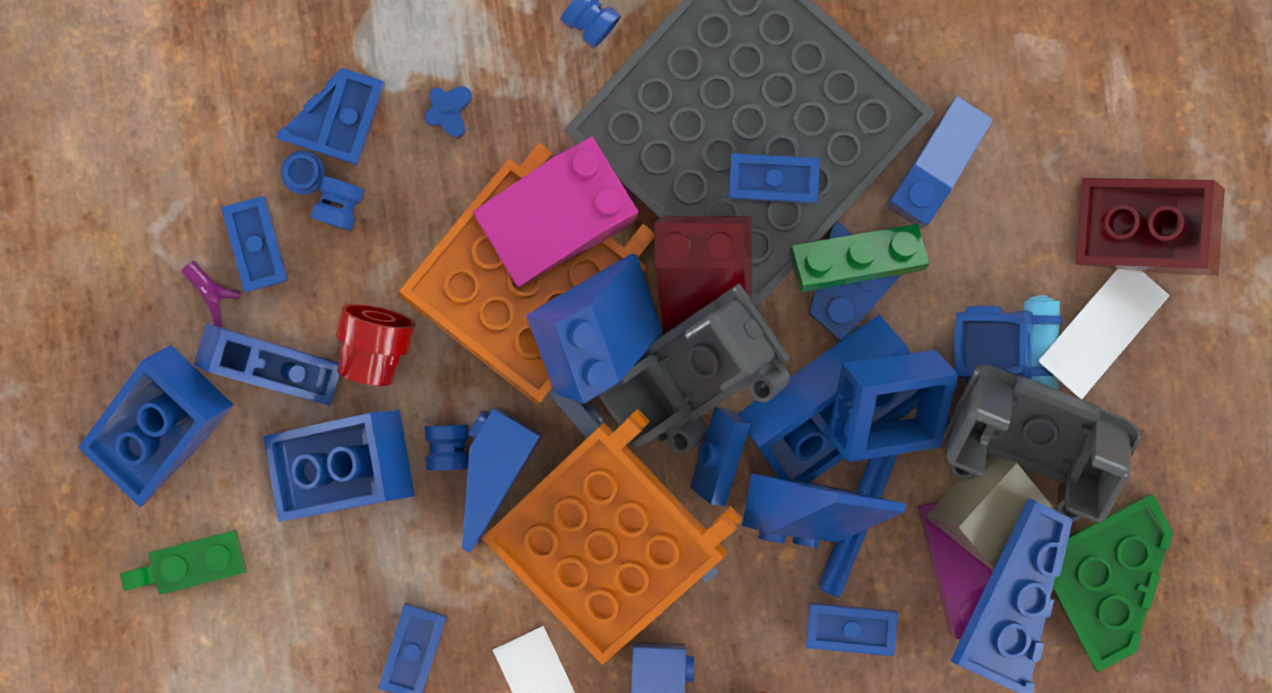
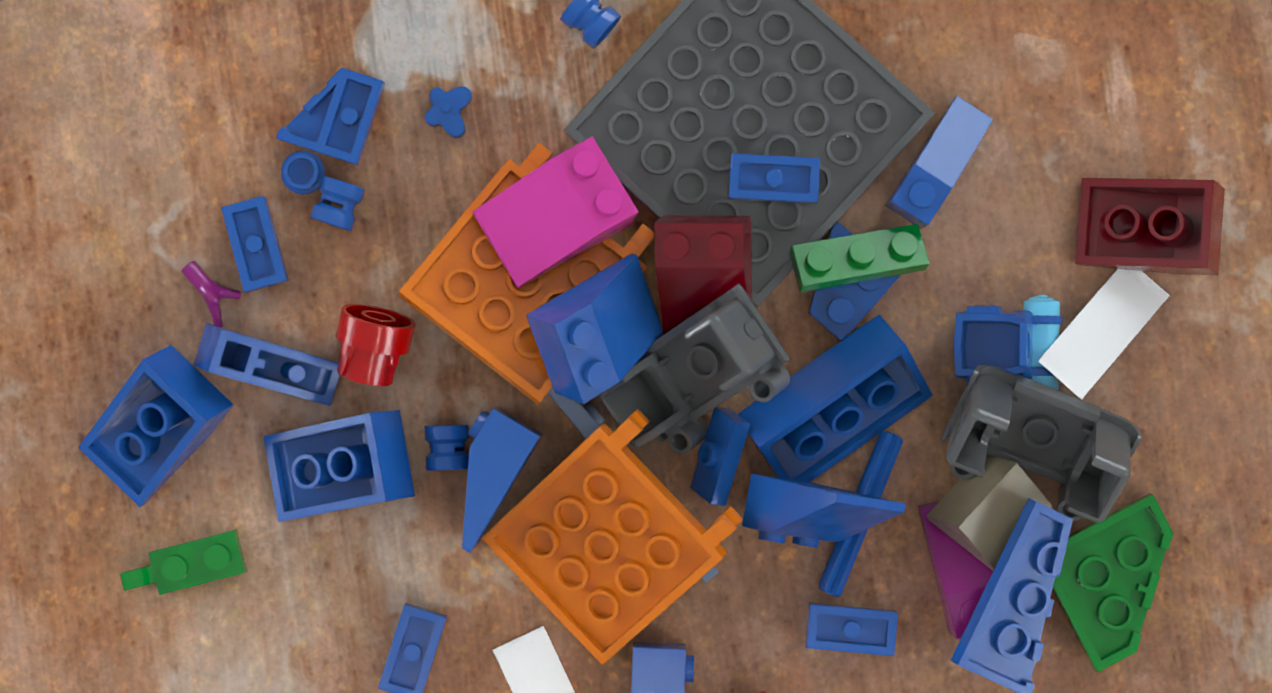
blue window [828,350,958,462] -> none

